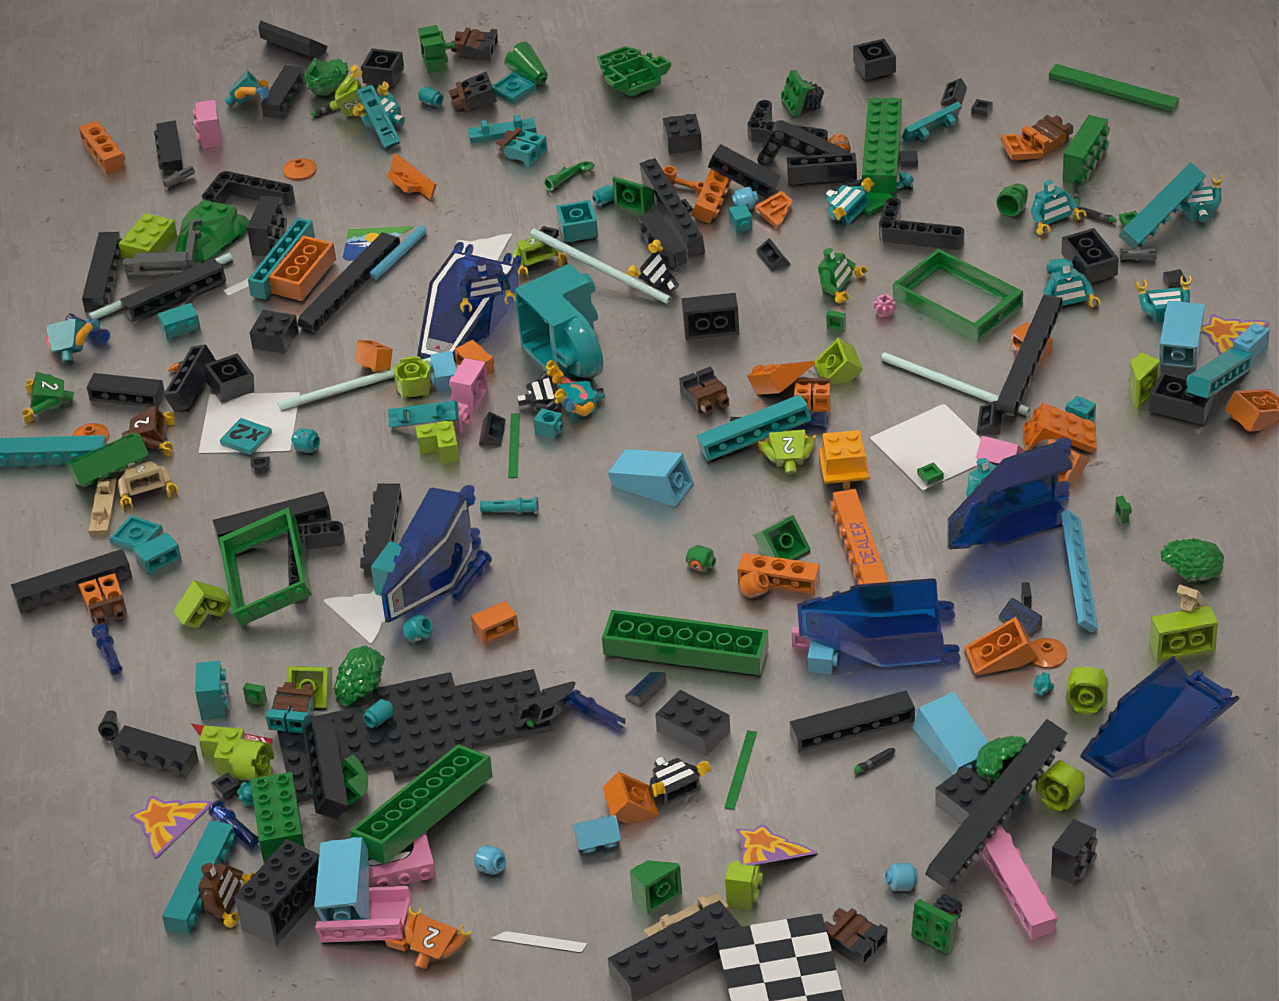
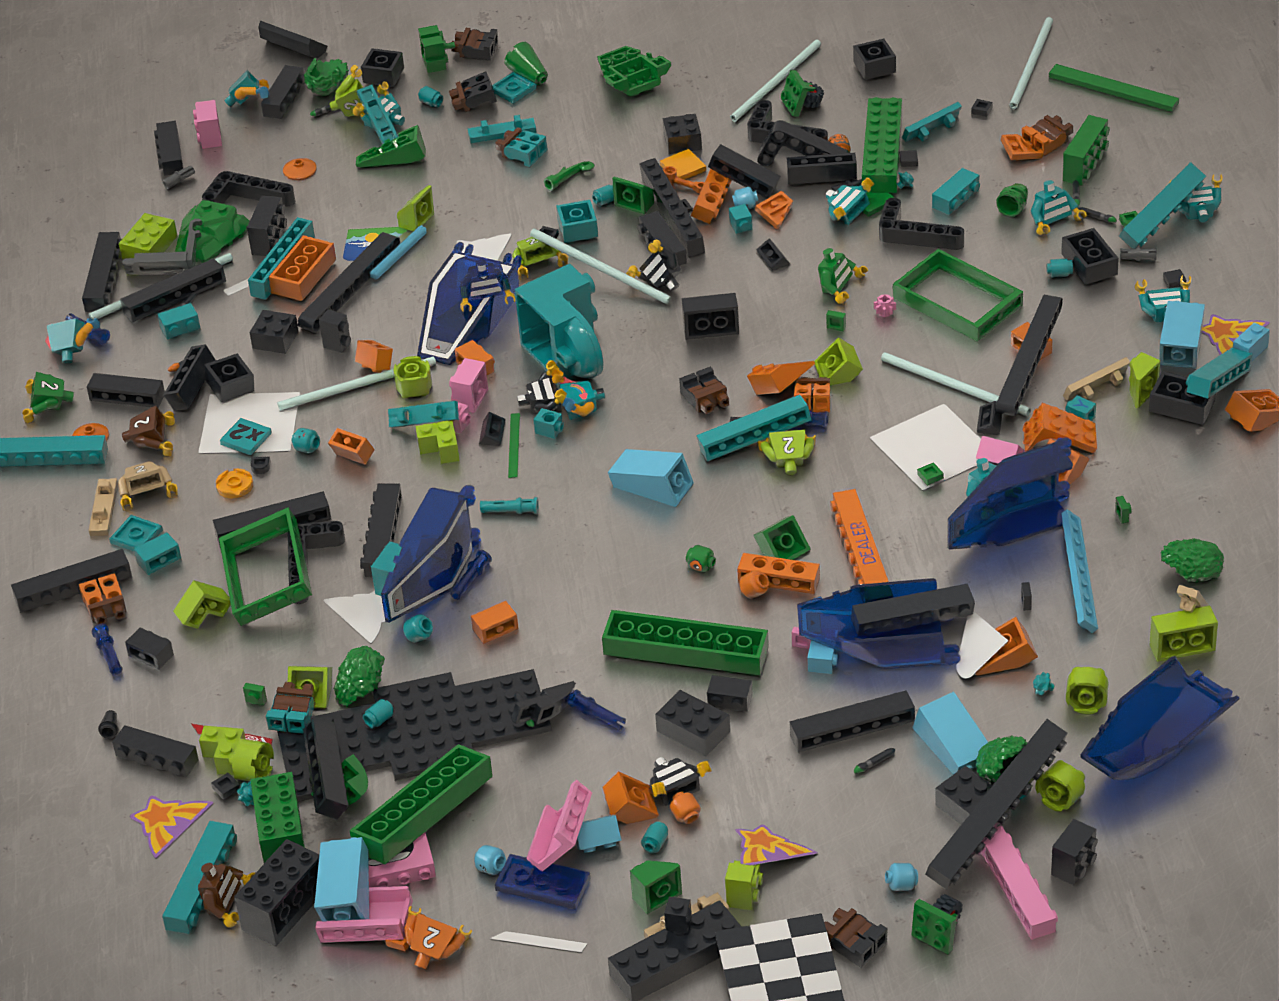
green brick [66,432,149,487] -> none
orange brick [78,120,125,174] -> none
teal brick [195,661,229,720] -> none
clear blue pin [208,800,259,848] -> none
orange bracket [387,154,437,200] -> none
medium azure brick [429,351,456,391] -> none
black slope [625,672,667,706] -> none
green sticker [724,730,757,809] -> none
light orange piece [819,430,870,490] -> none
black slope [941,78,967,106] -> none
slope [998,598,1042,637] -> none
orange dish [1031,638,1067,668] -> none
teal torso [1043,262,1101,308] -> none
none -> black brick [125,627,174,670]
none -> light orange tile [216,468,253,499]
none -> black brick [319,309,351,353]
none -> orange brick [328,428,375,465]
none -> green wedge [355,125,426,167]
none -> lime slope [397,185,434,231]
none -> clear blue plate [494,854,590,910]
none -> bright pink panel [527,780,592,872]
none -> teal brick [641,822,668,853]
none -> light orange tile [660,149,707,180]
none -> black brick [664,896,692,933]
none -> orange head [669,792,701,824]
none -> black brick [707,675,753,712]
none -> light aqua piece [730,40,821,122]
none -> black brick [851,583,975,637]
none -> teal brick [932,168,980,215]
none -> white sticker [956,612,1008,678]
none -> light aqua piece [1009,17,1053,109]
none -> tan hinge [1063,357,1130,401]

